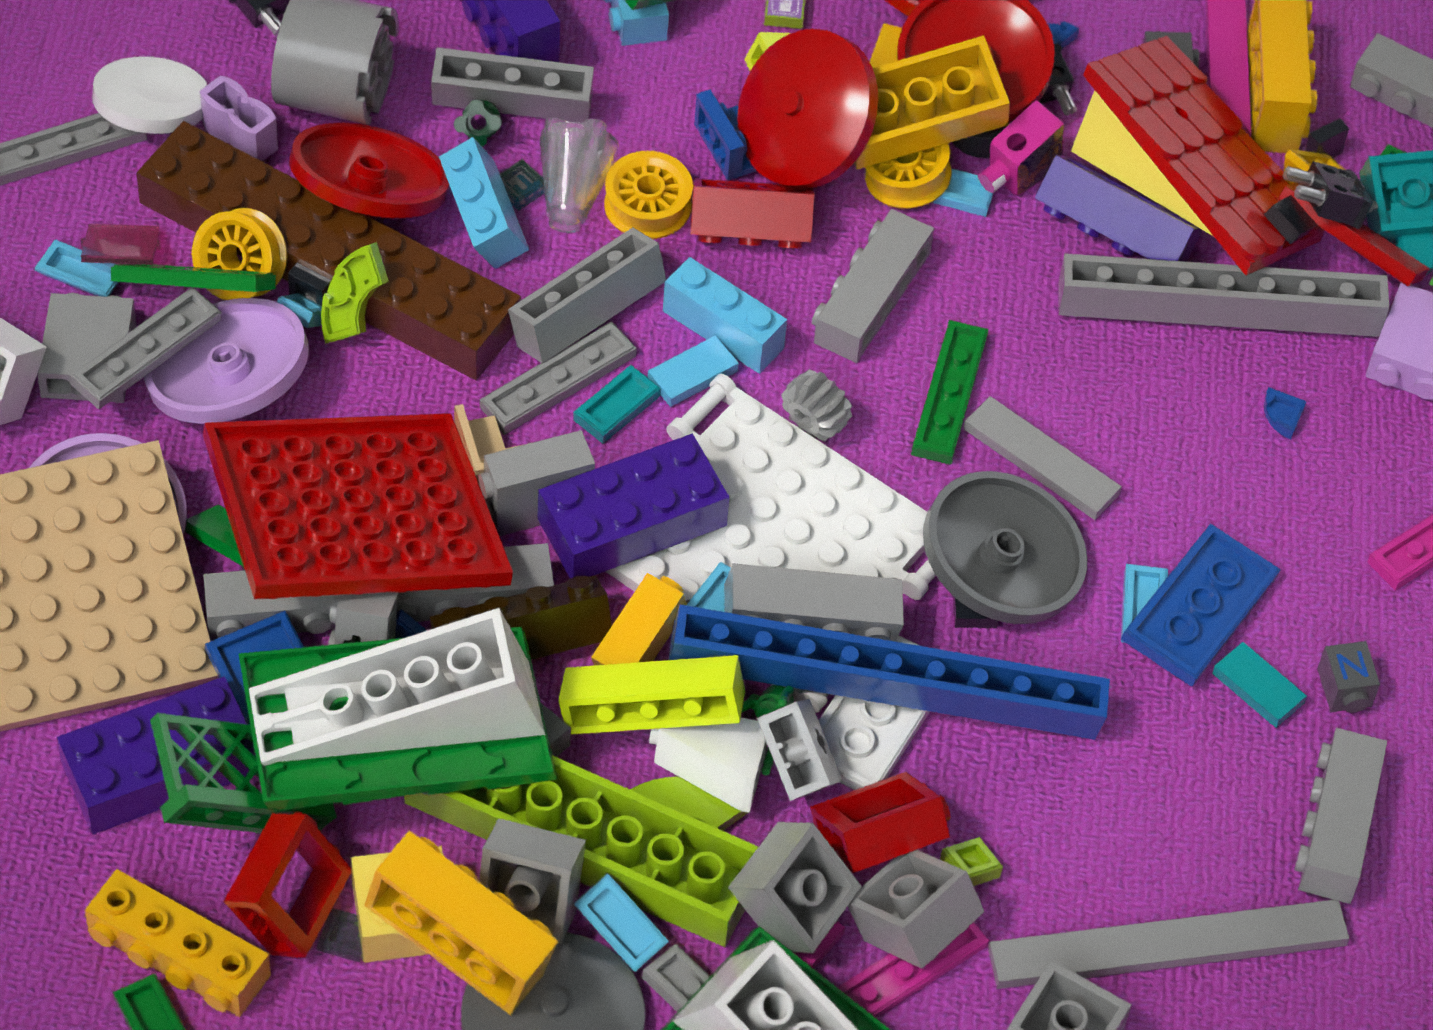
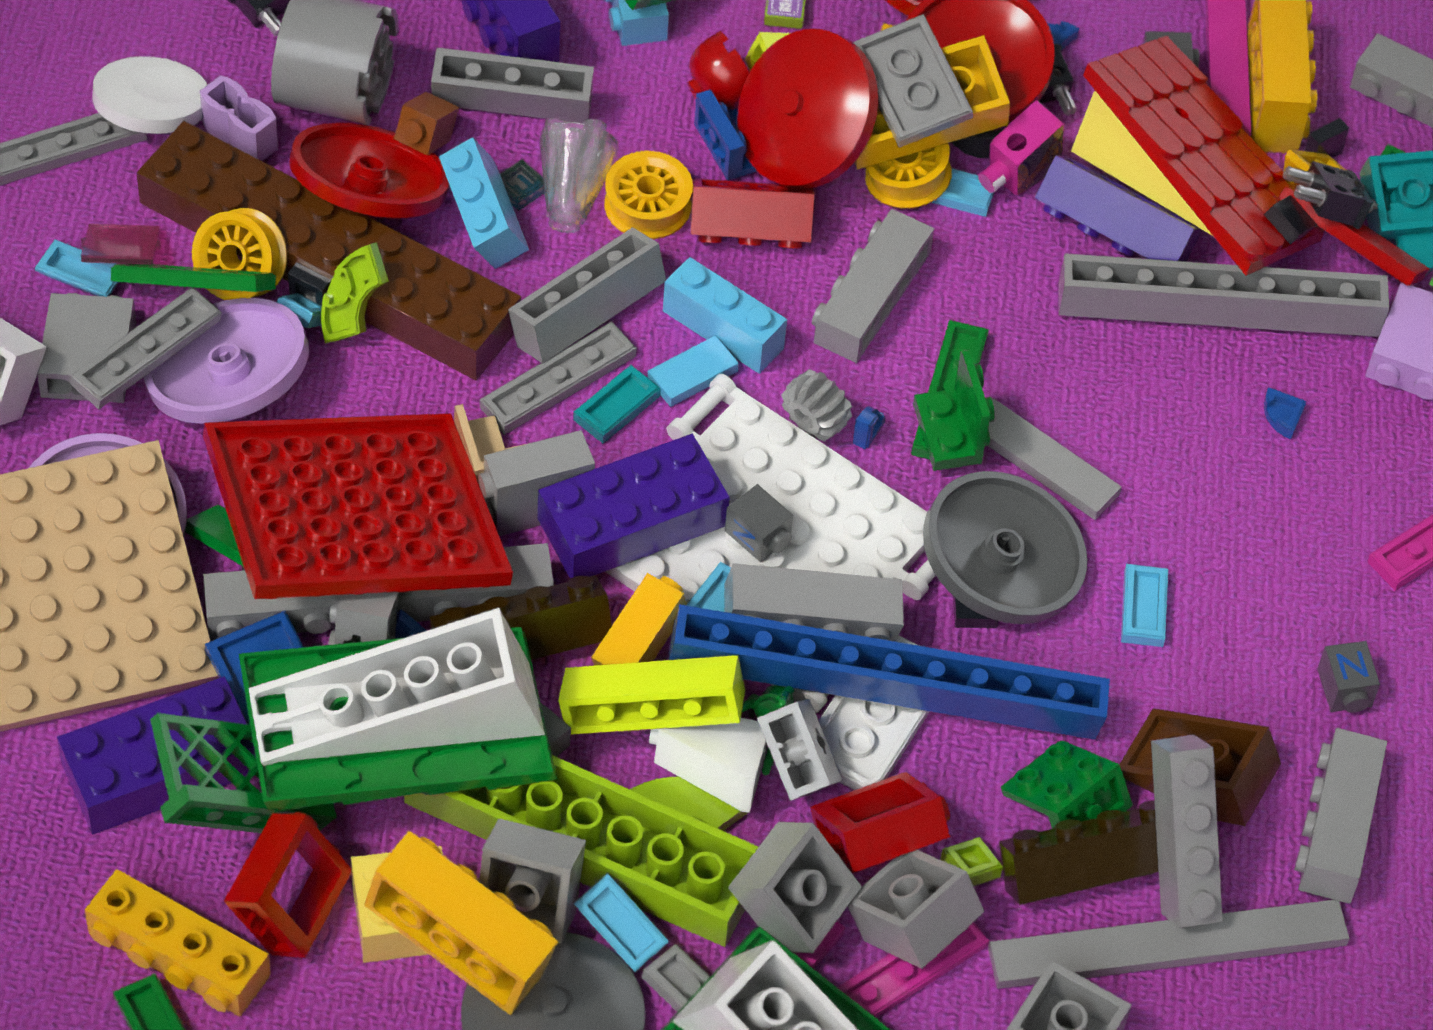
tile [317,908,362,963] -> none
brick [454,99,502,147] -> none
blue tile [1121,523,1281,687] -> none
teal tile [1212,642,1307,728] -> none
none -> dark orange brick [394,91,460,155]
none -> red cylinder [687,31,750,110]
none -> dark grey brick [725,484,793,563]
none -> blue tile [852,406,885,449]
none -> light grey tile [853,14,973,148]
none -> green bracket [913,350,995,471]
none -> dark brown brick [999,800,1159,905]
none -> green bracket [1001,740,1133,828]
none -> reddish brown slope [1120,708,1281,826]
none -> light grey brick [1151,735,1222,928]

